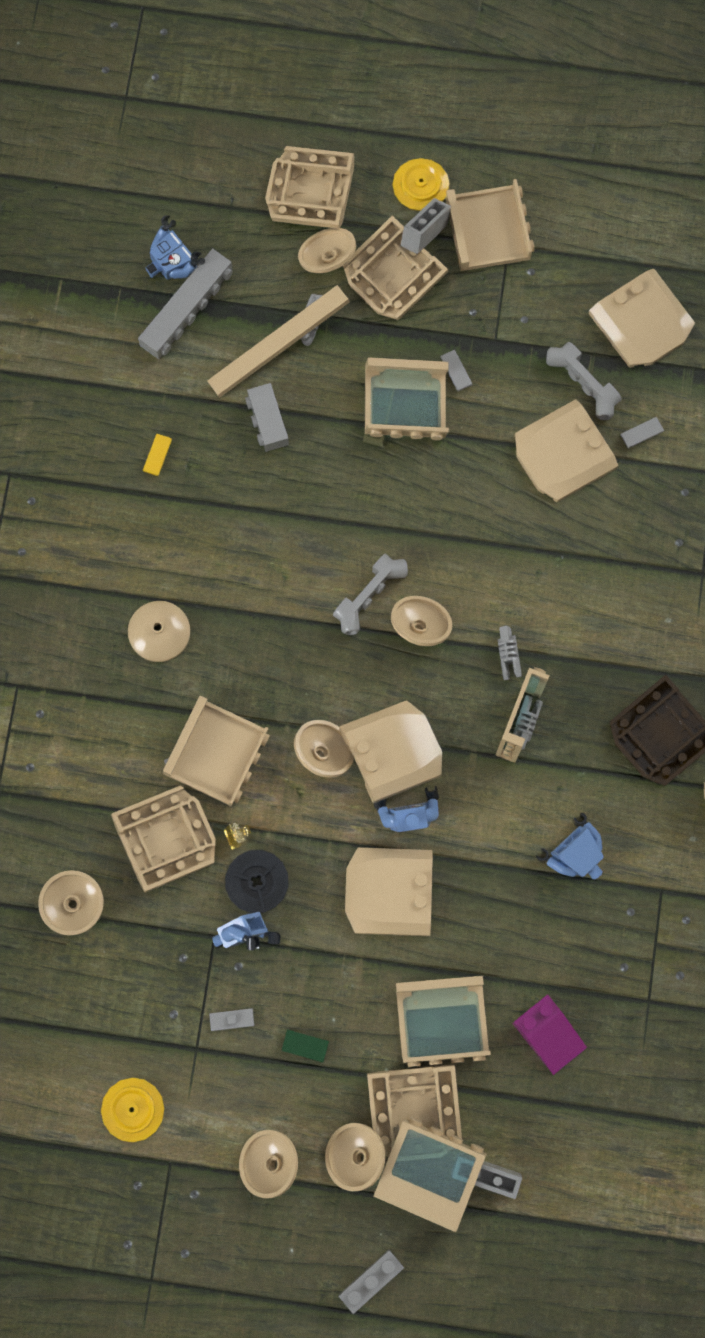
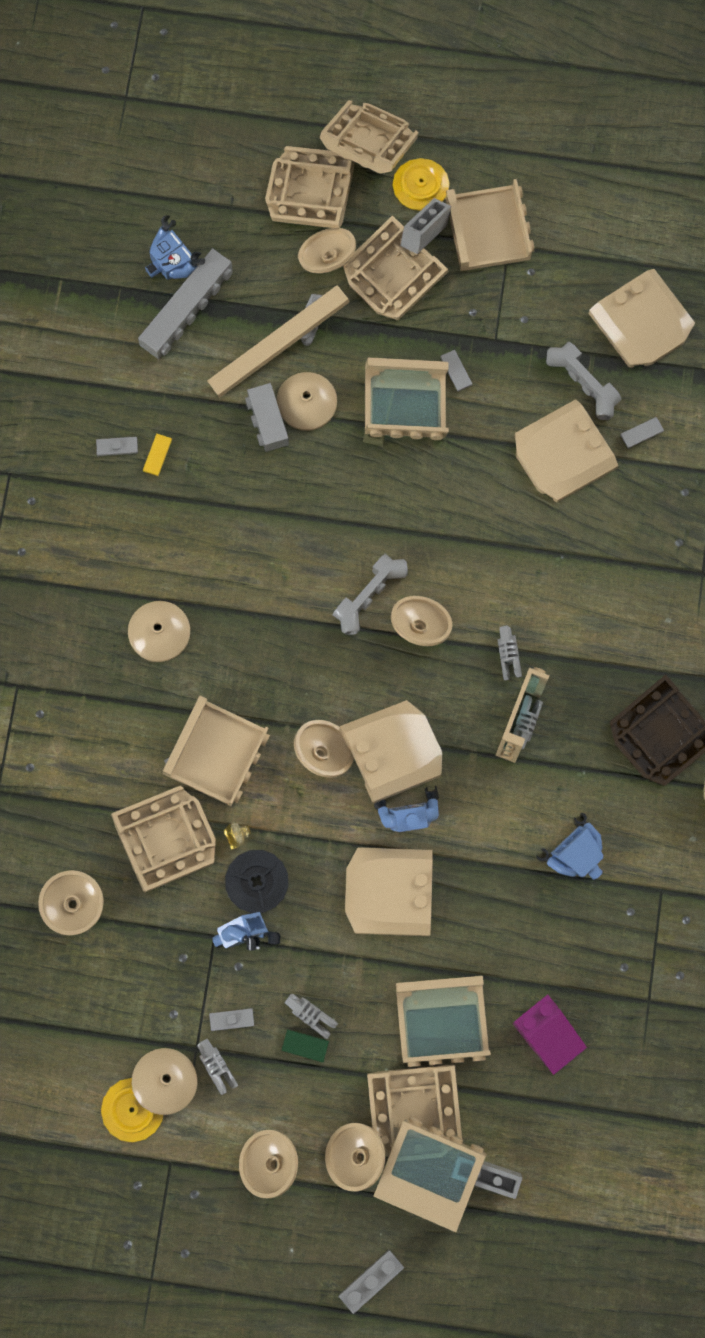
none -> light grey piece [96,437,138,456]
none -> tan dish [132,1048,197,1115]
none -> light grey hinge [197,1039,238,1095]
none -> tan dish [276,372,337,431]
none -> light grey hinge [285,994,338,1039]
none -> tan wedge [320,100,419,174]

